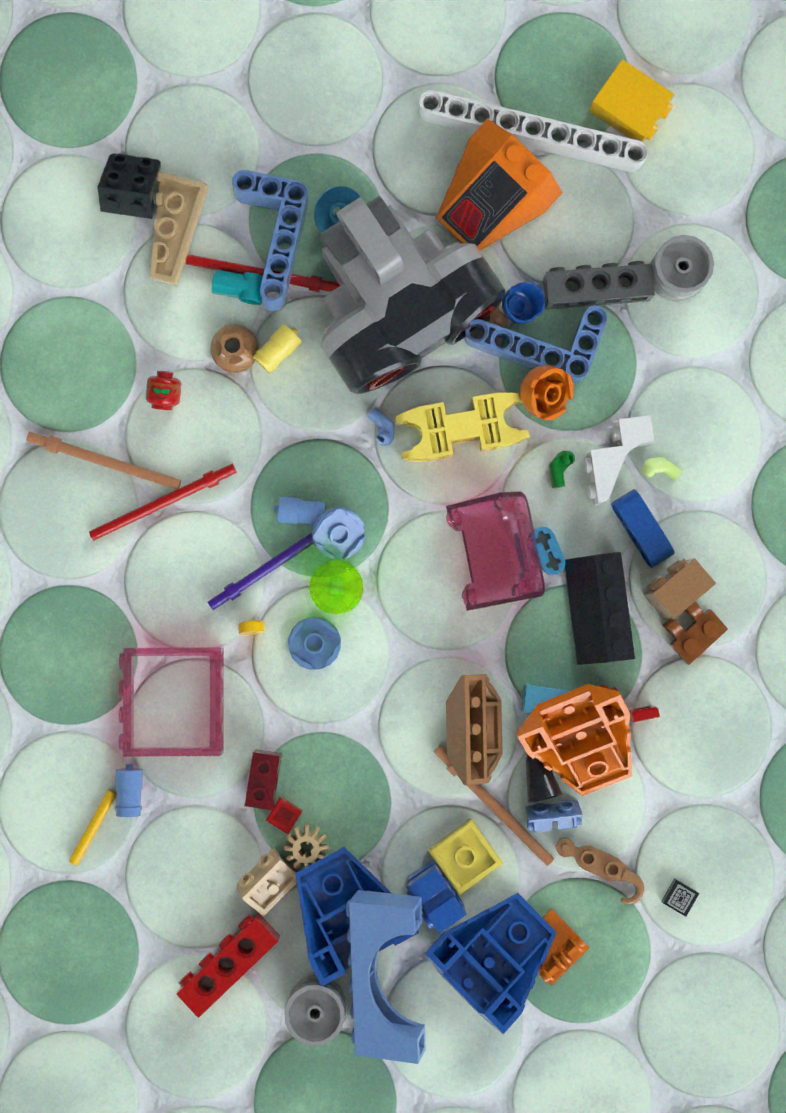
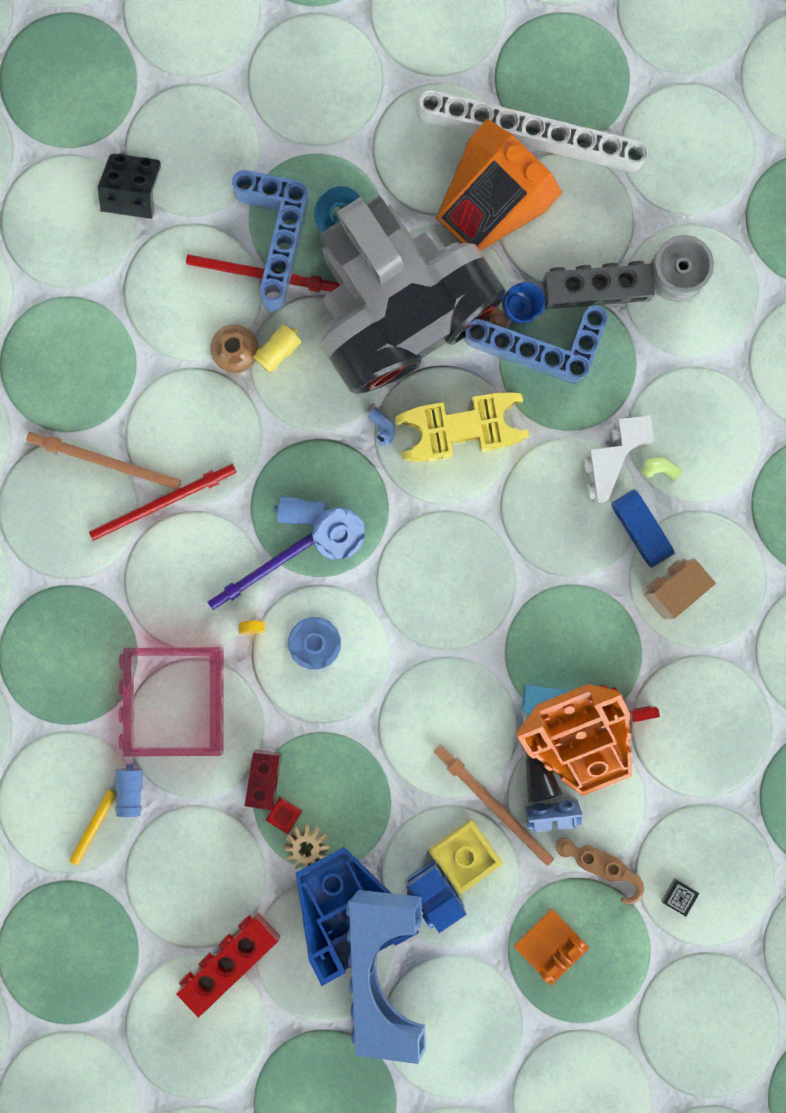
red head [146,371,182,410] -> none
tan wing [150,172,209,286] -> none
teal piece [211,270,263,305] -> none
tan bracket [236,848,298,917] -> none
light grey wheel [284,975,346,1046] -> none
clear neon green brick [309,560,364,615] -> none
blue wedge [424,893,557,1034] -> none
clear pink windscreen [446,491,545,611] -> none
medium nougat wedge [446,674,503,785] -> none
orange cylinder [520,365,574,420] -> none
dark azure beam [530,527,565,576] -> none
green arm [549,451,575,488] -> none
black slope [564,552,635,665] -> none
yellow brick [589,59,675,142] -> none
dark orange plate [662,602,728,665] -> none

